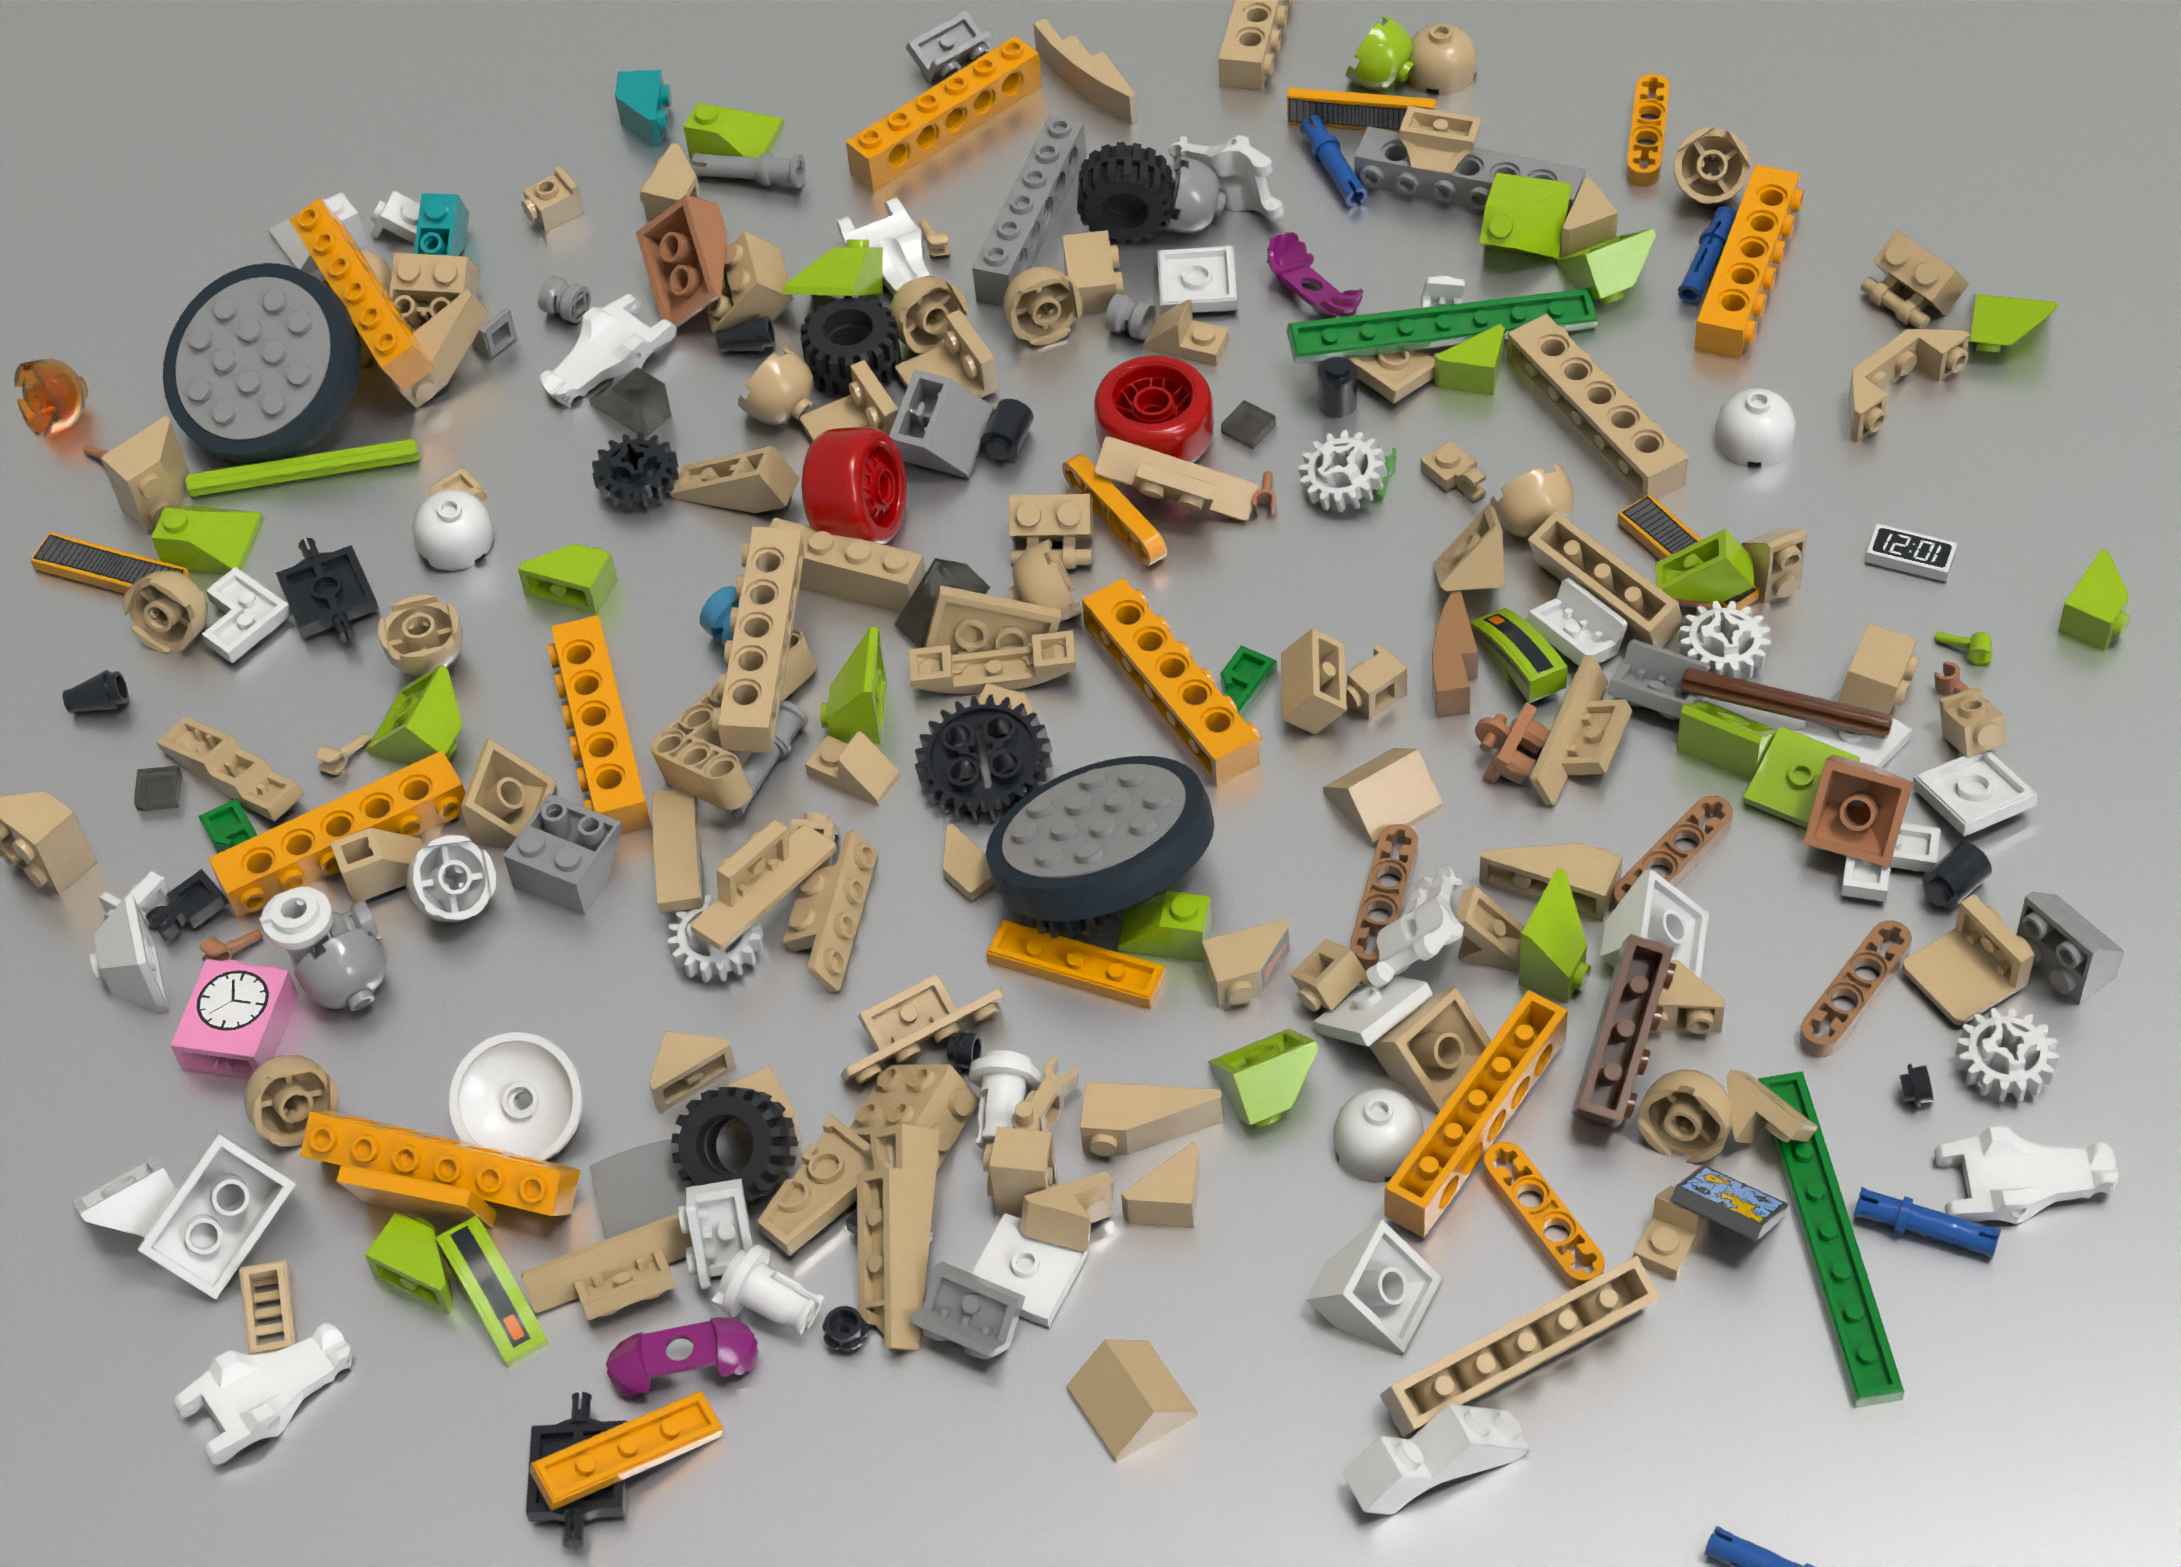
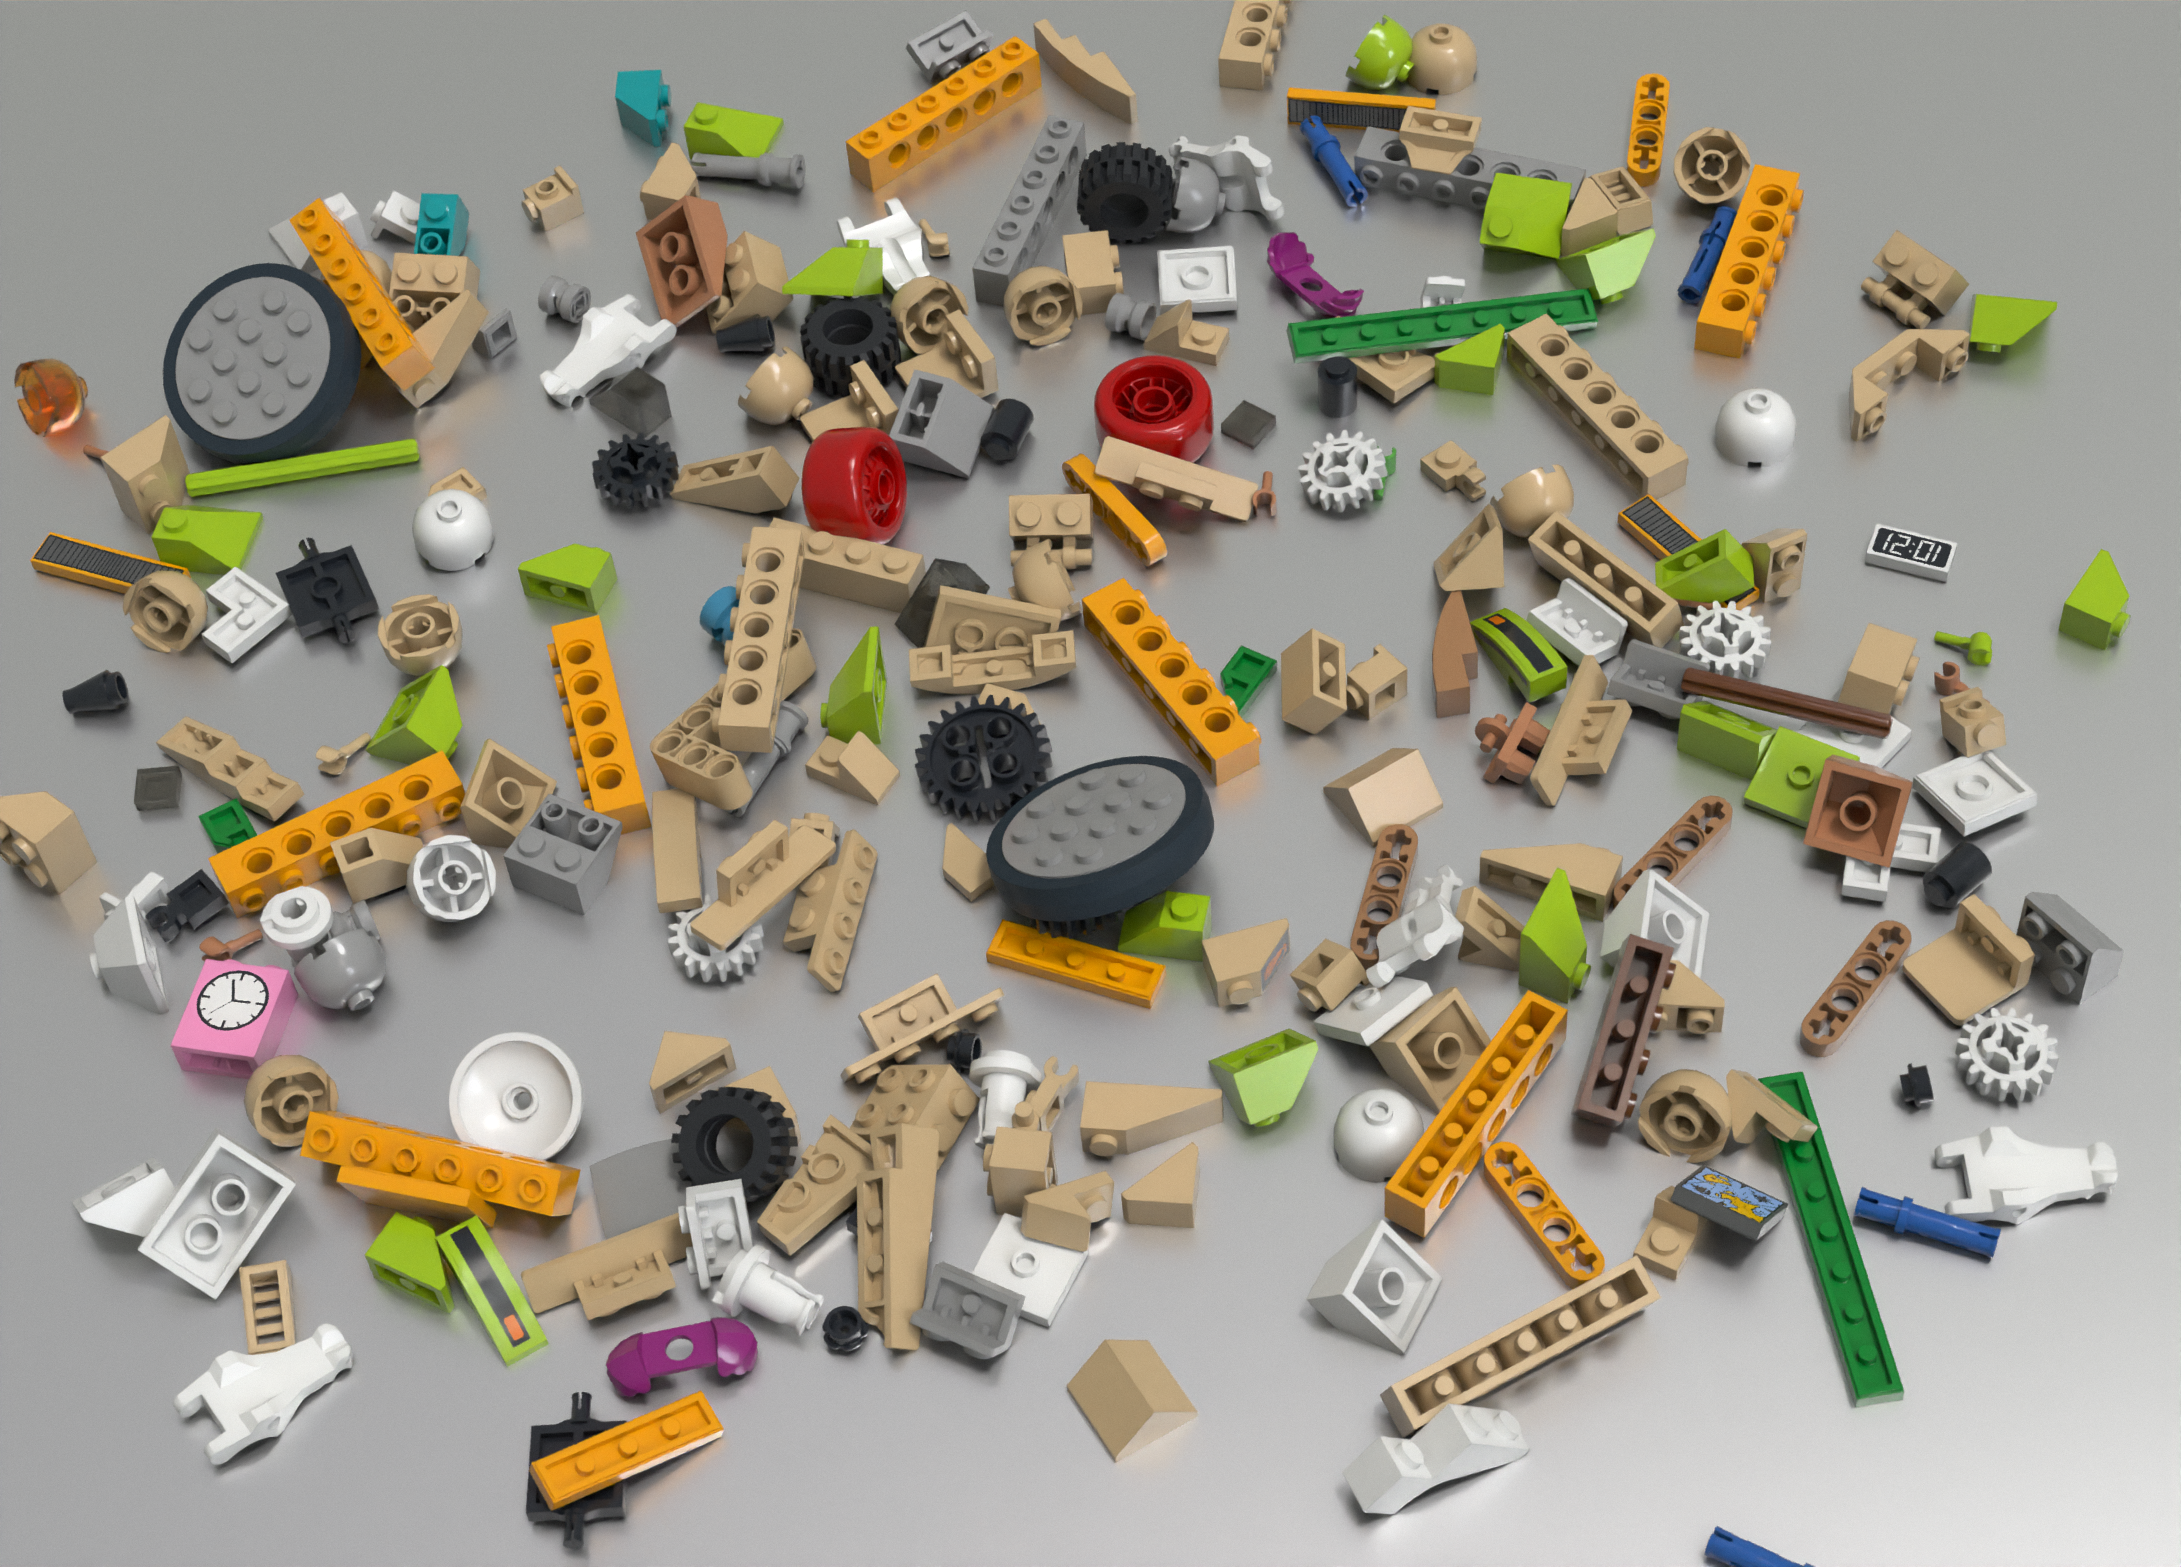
none -> tan slope [1589,166,1653,235]

